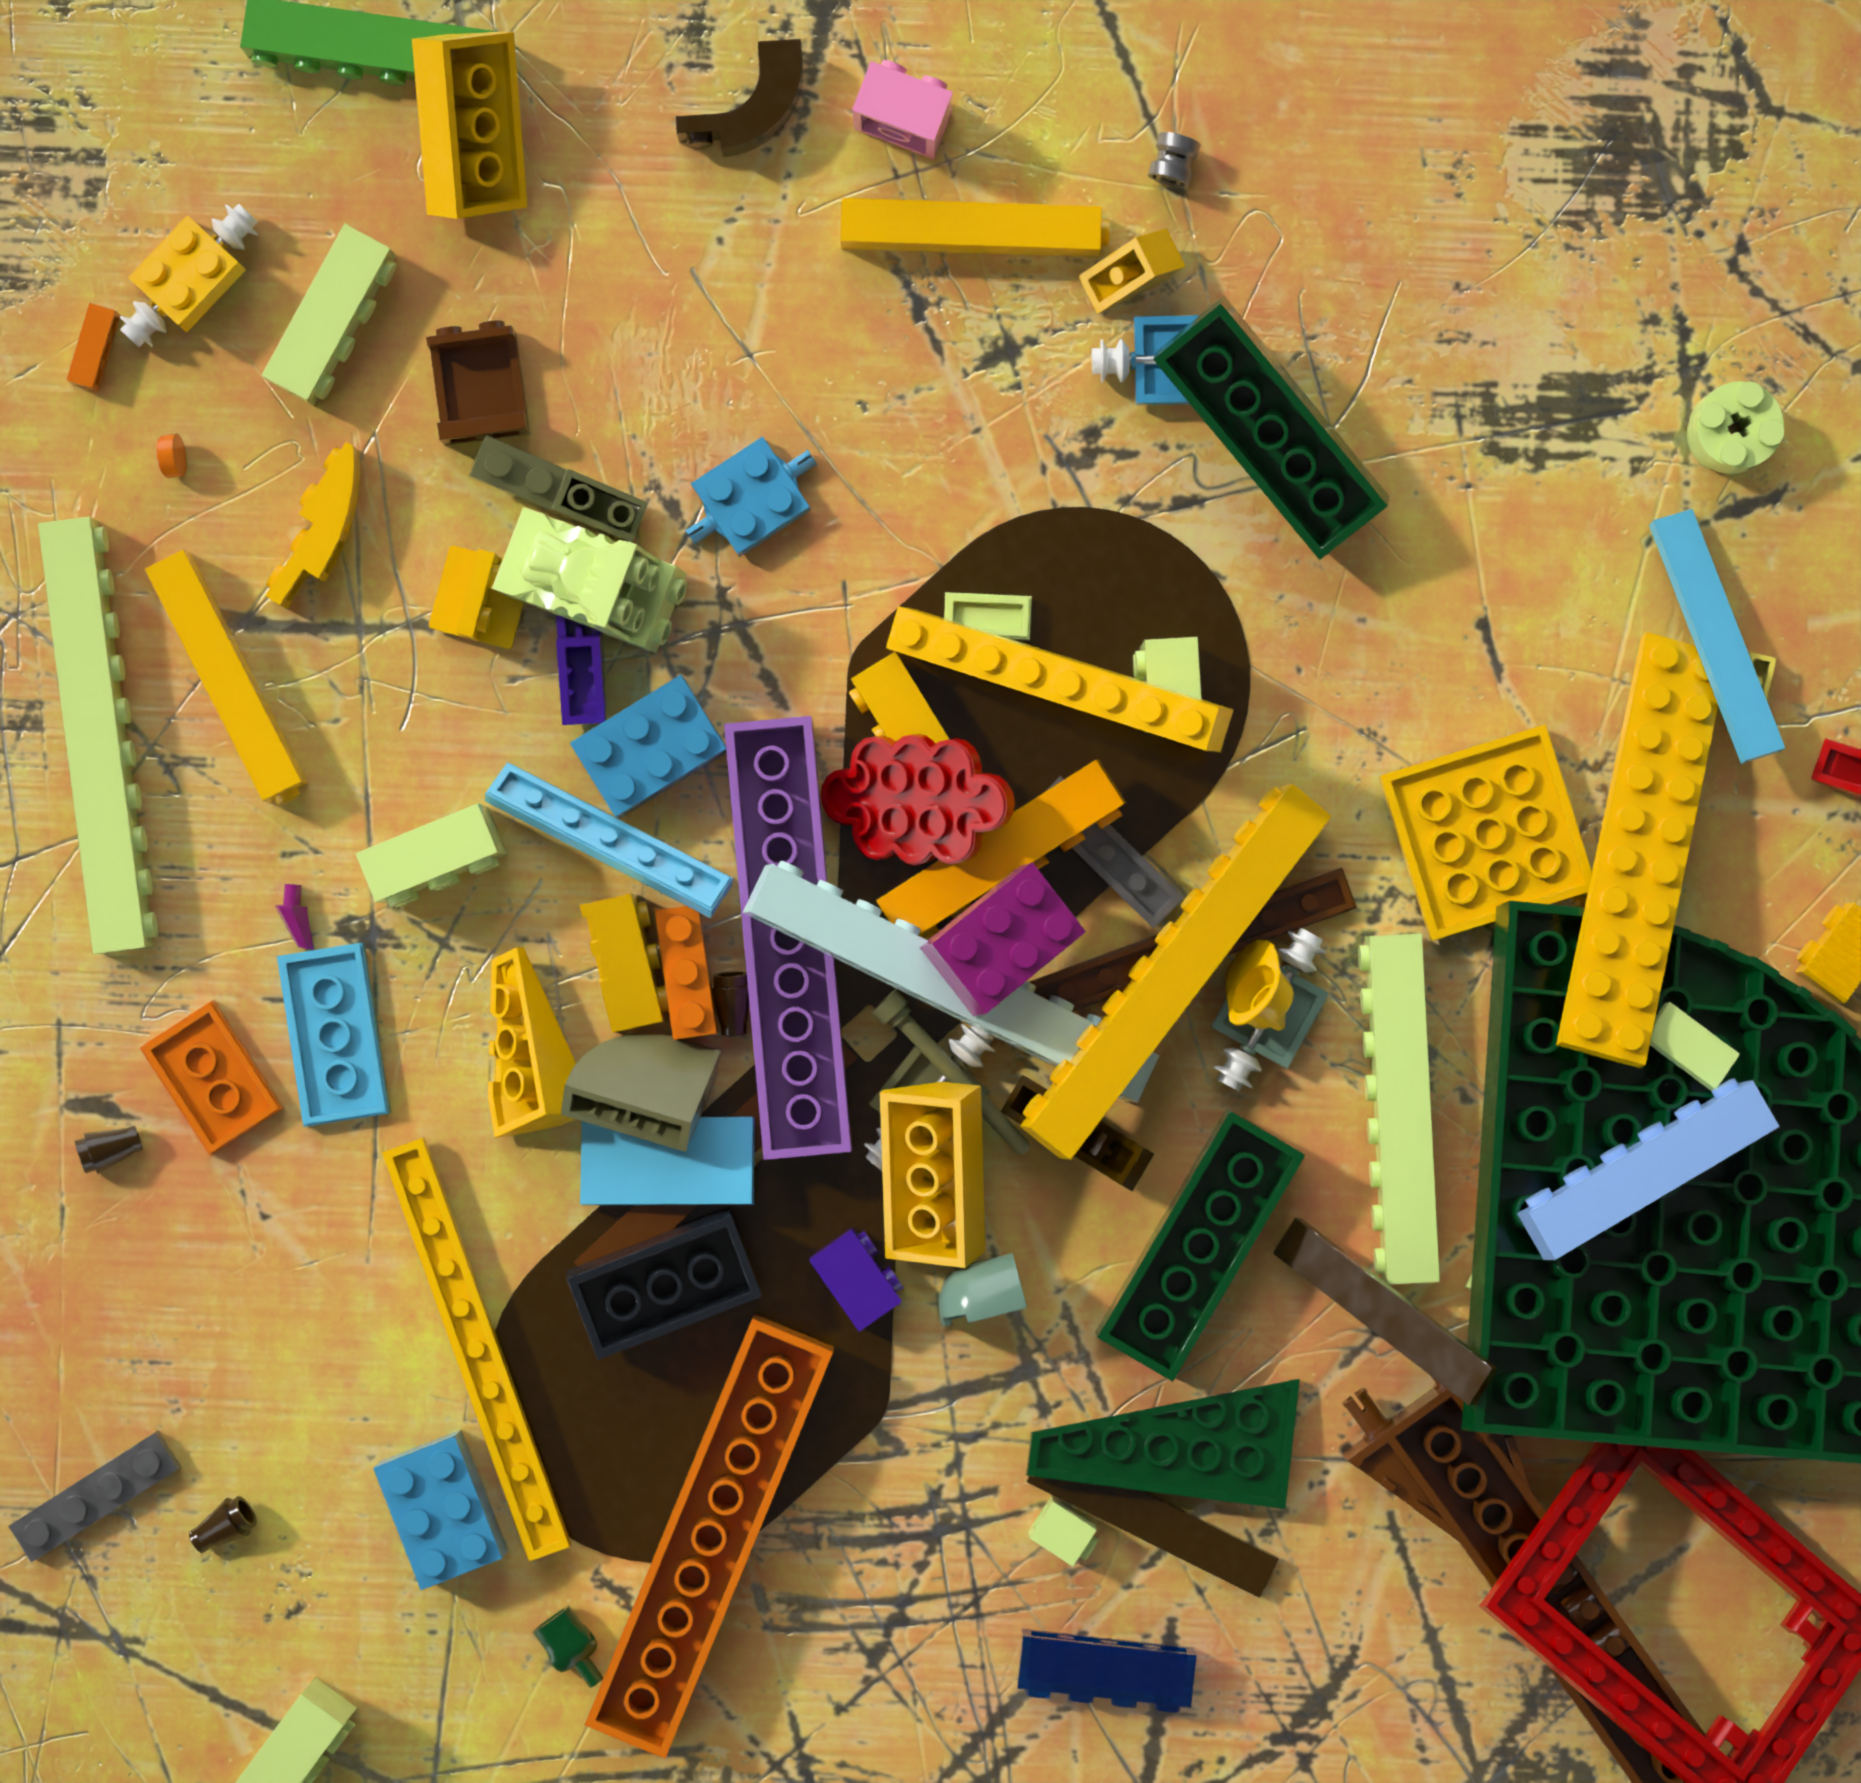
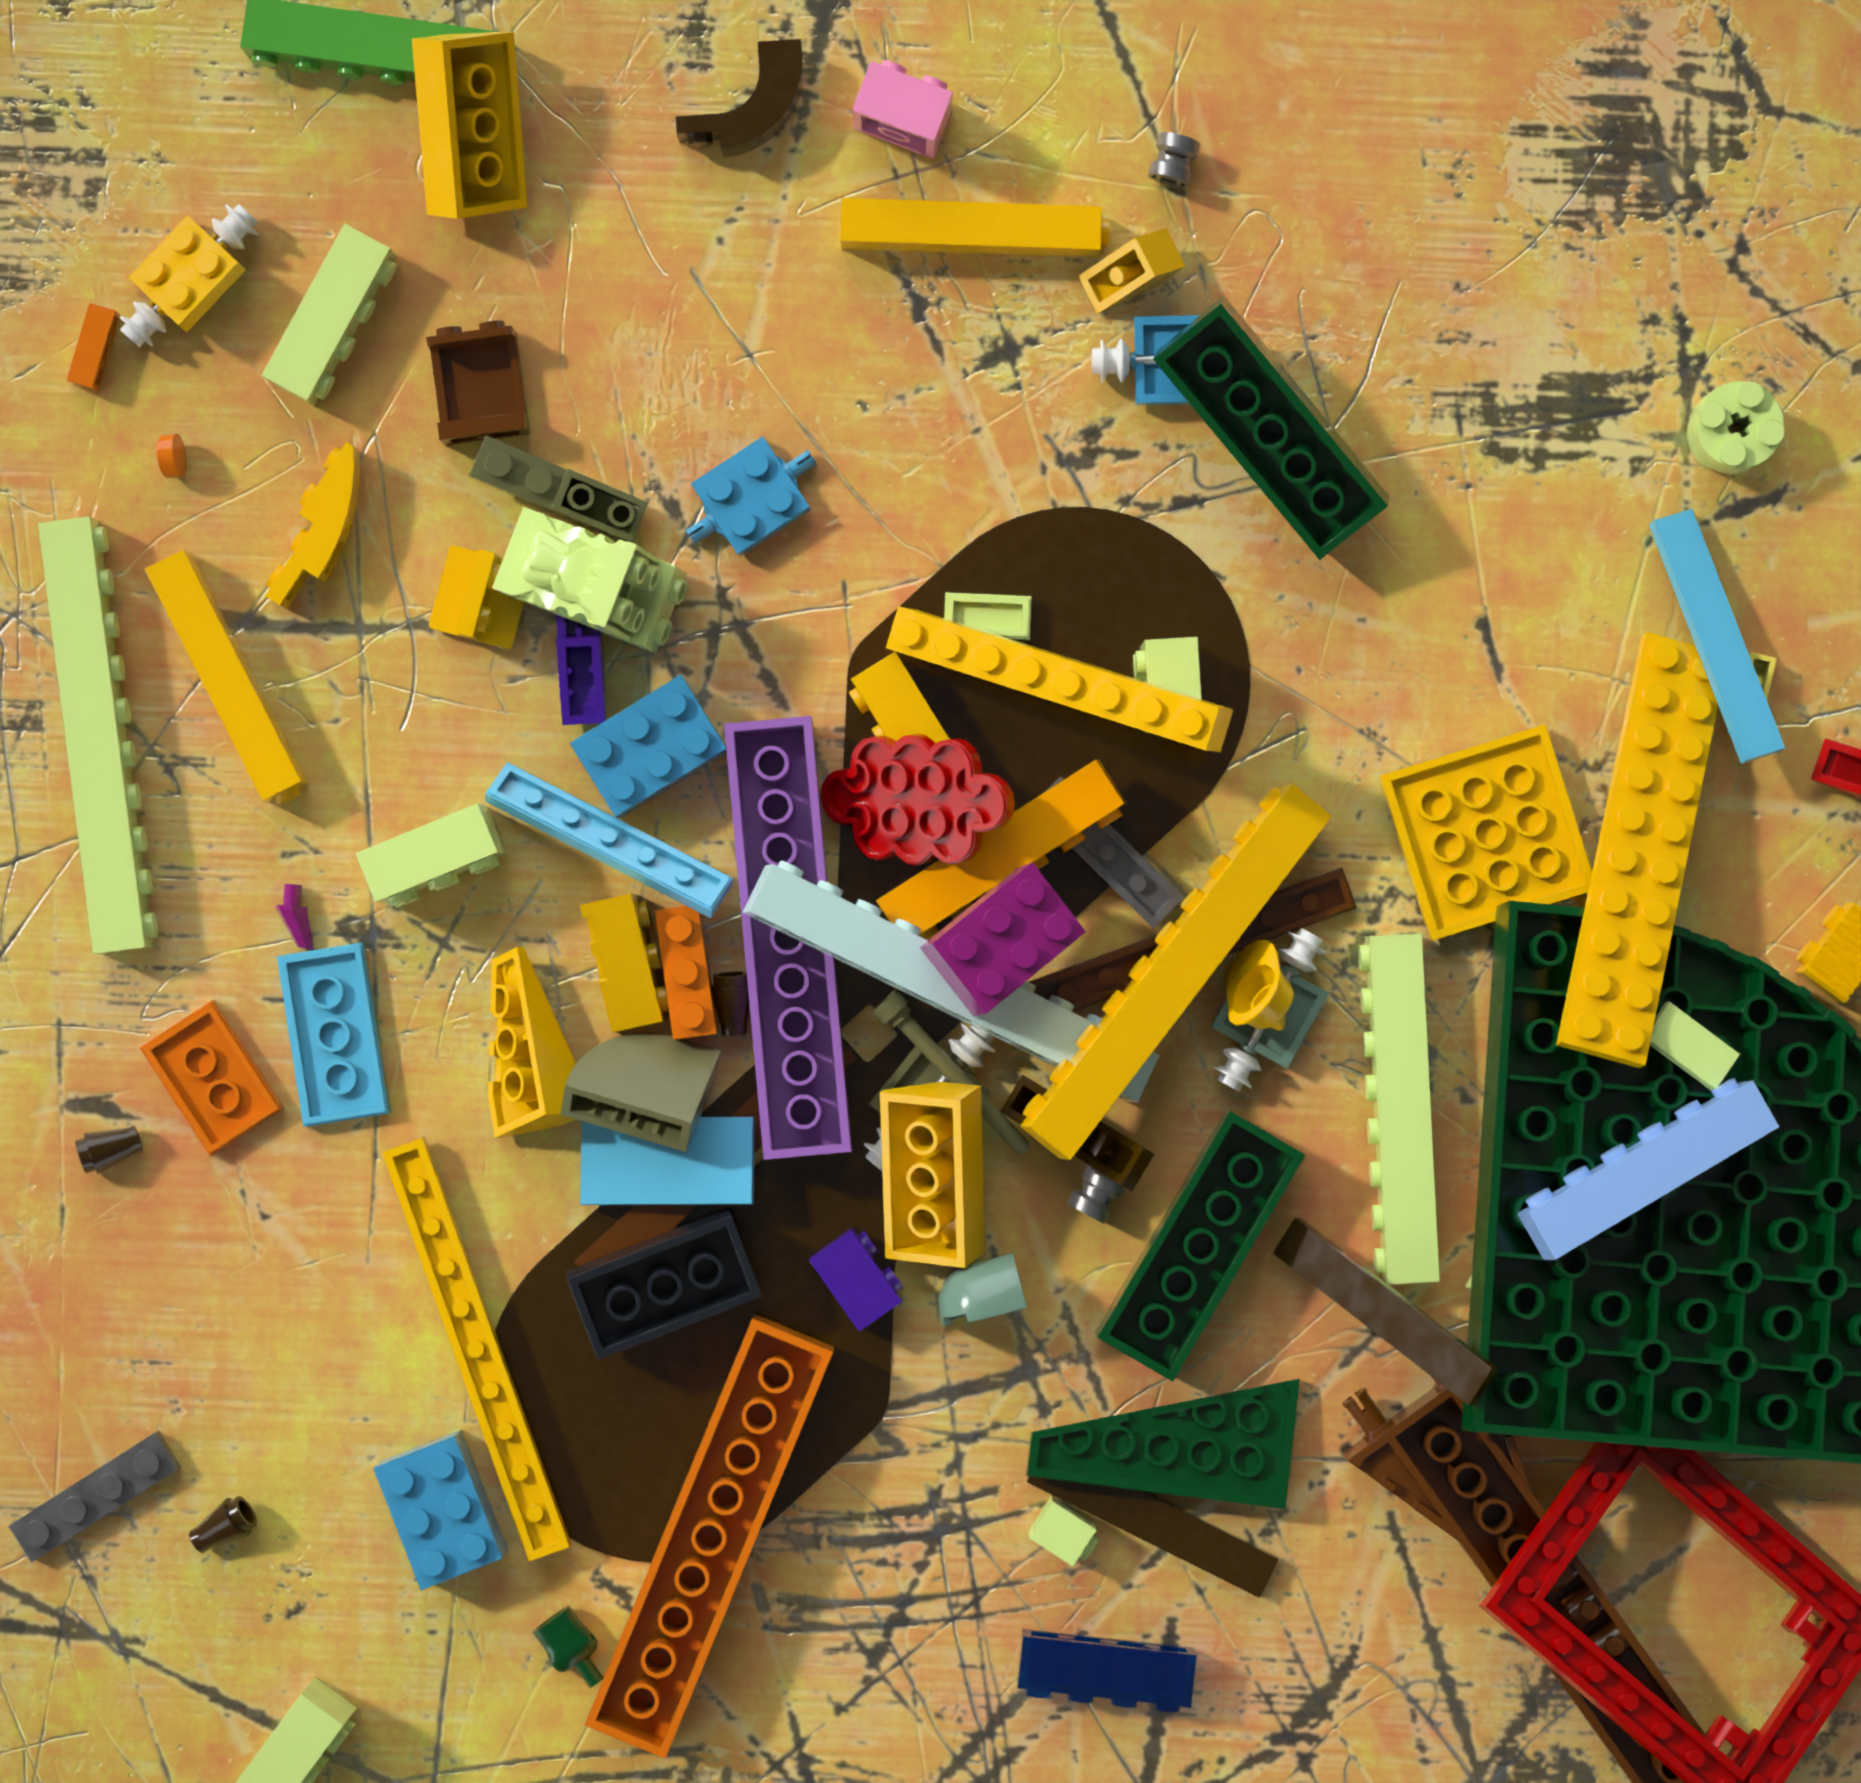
none -> flat silver wheel [1067,1165,1125,1224]

